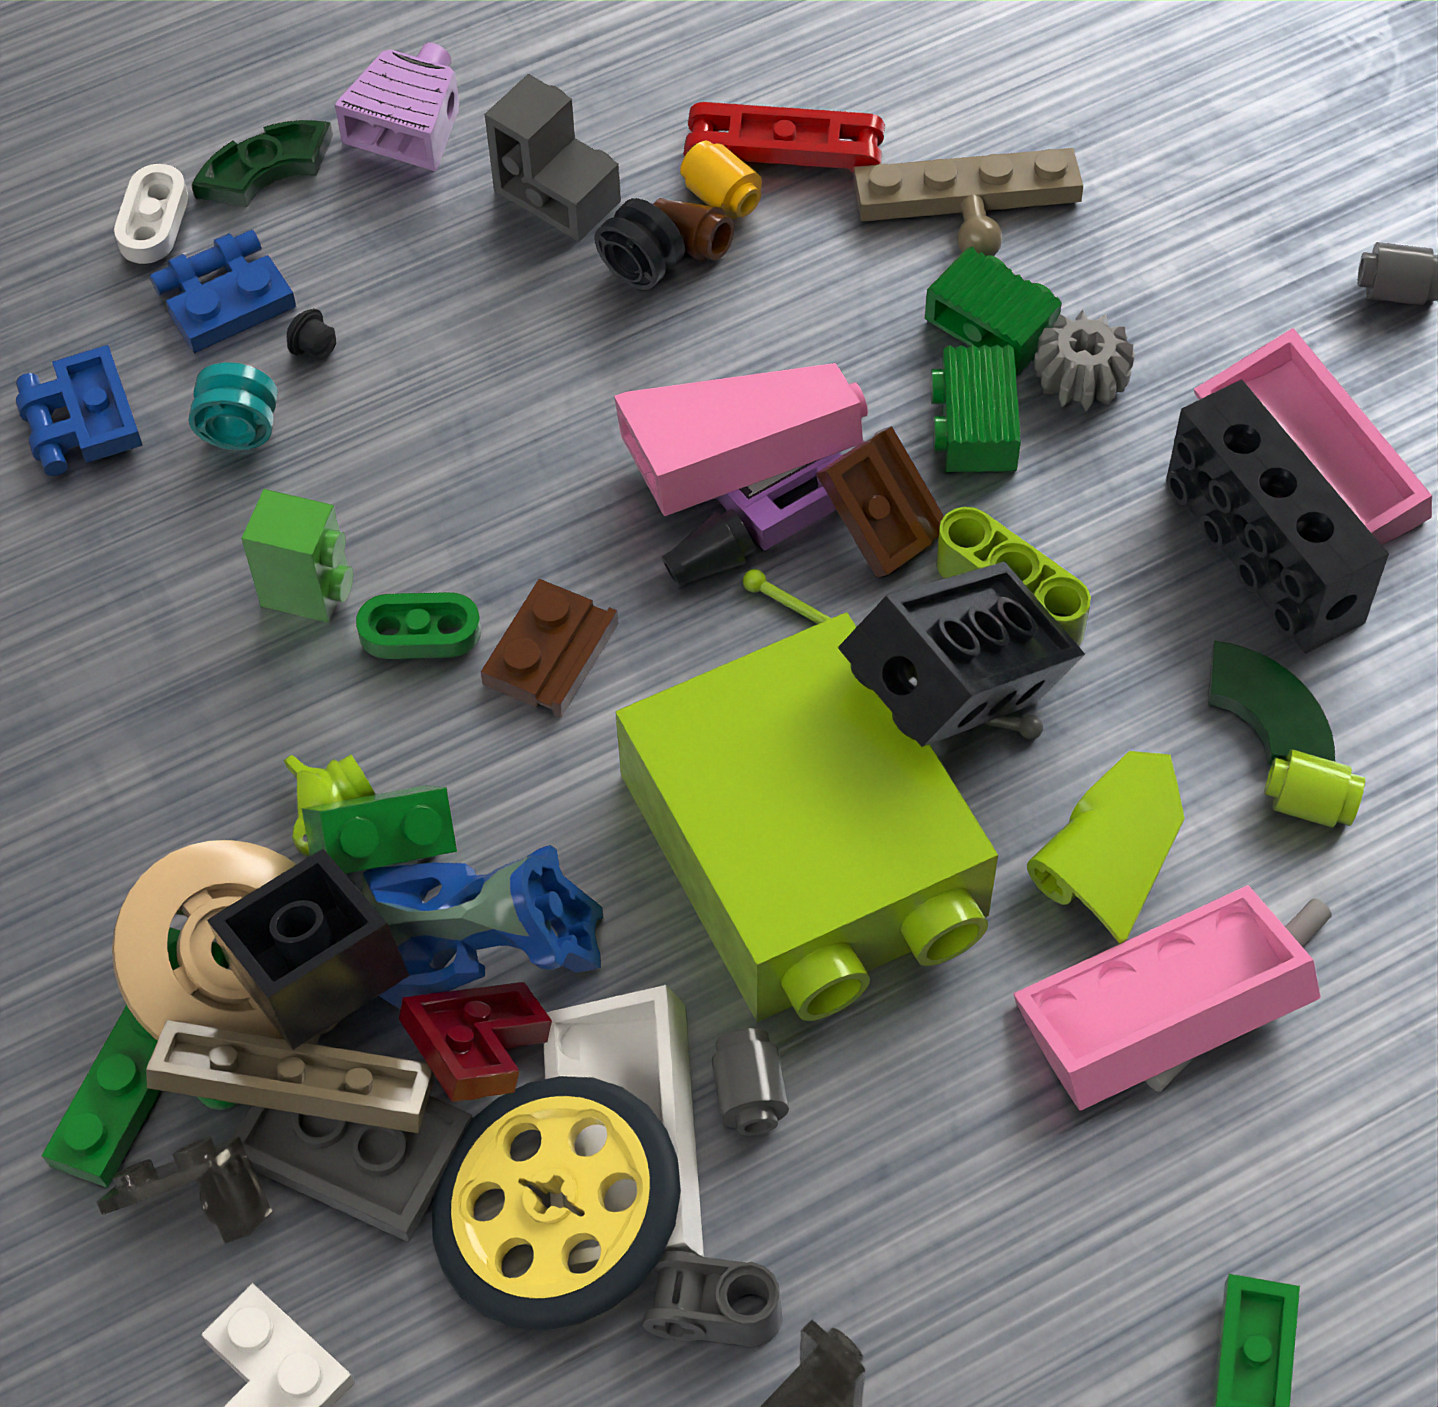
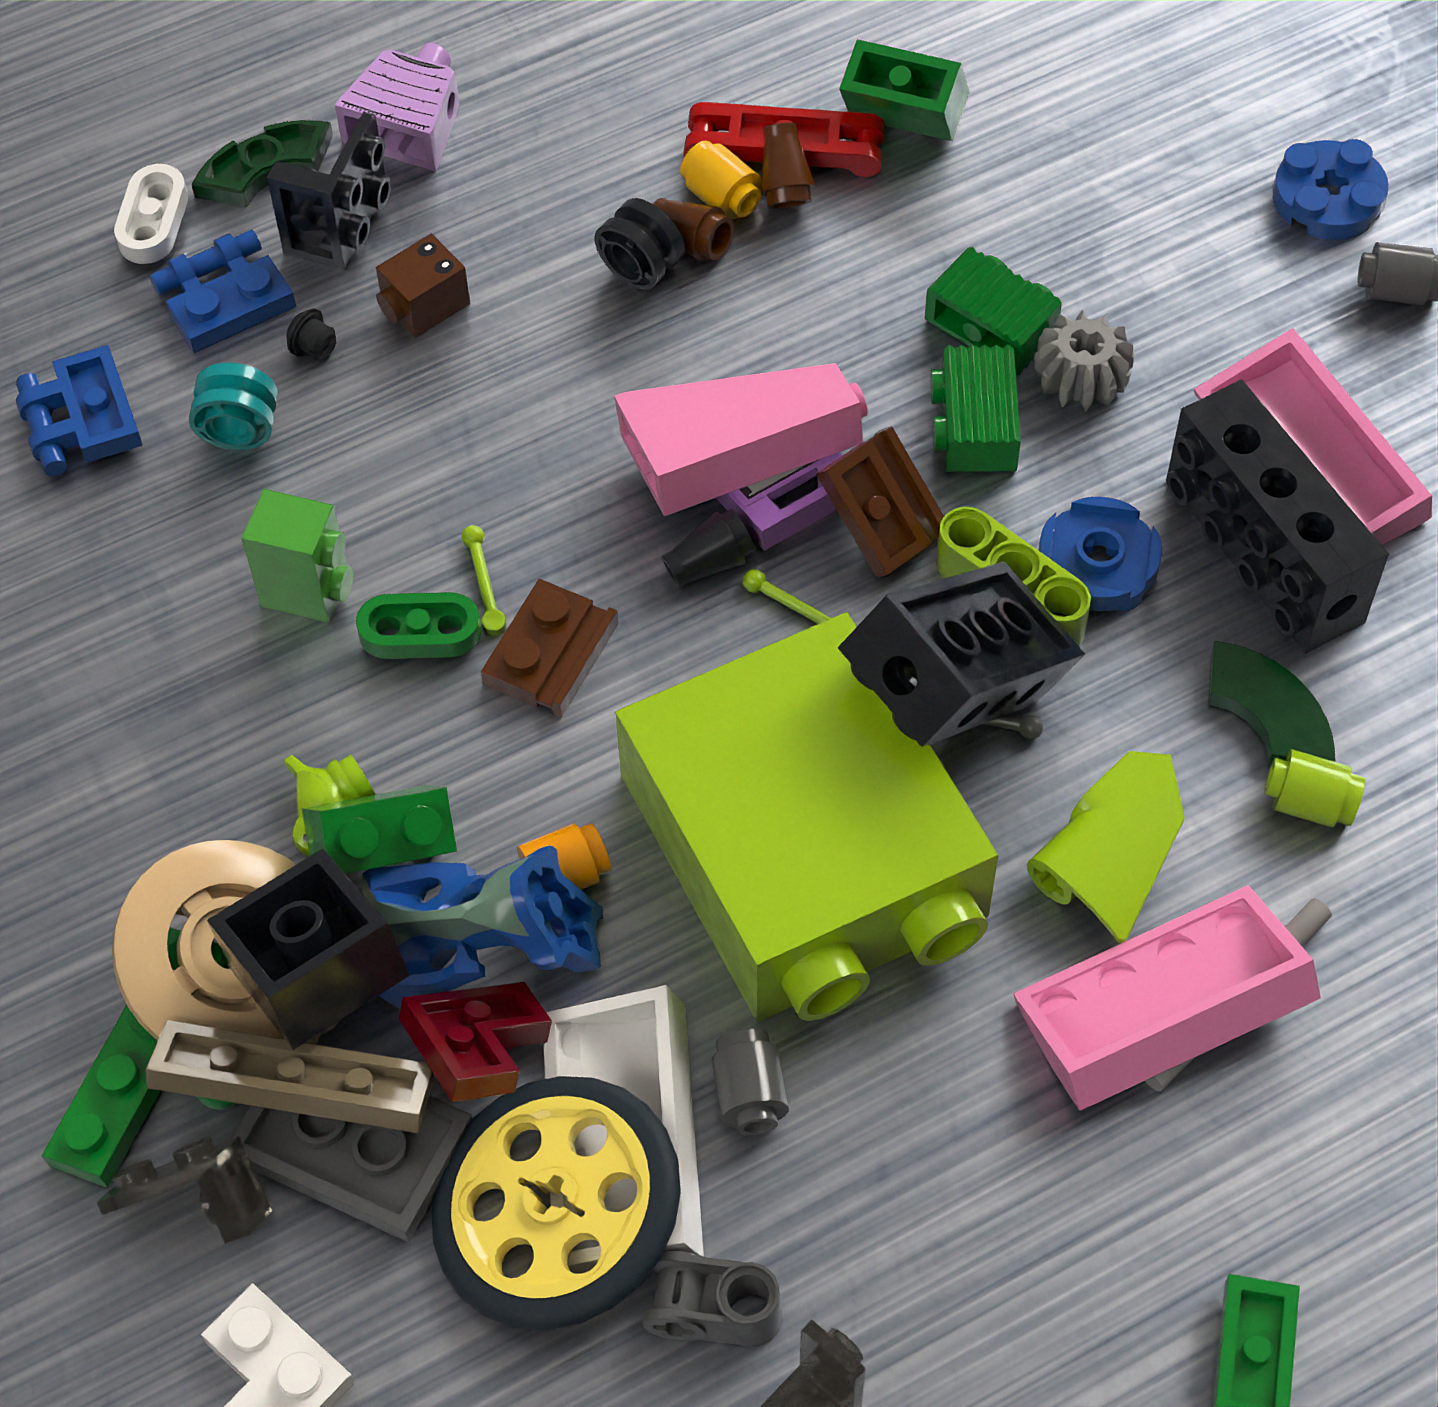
dark grey brick [485,74,621,242] -> none
dark tan plate [854,148,1083,256] -> none
none -> black bracket [267,112,391,270]
none -> reddish brown brick [376,233,470,338]
none -> lime hinge [461,525,506,636]
none -> light orange brick [517,823,612,890]
none -> reddish brown cone [761,123,816,209]
none -> green brick [839,39,970,141]
none -> blue plate [1038,497,1162,611]
none -> blue plate [1273,139,1389,240]

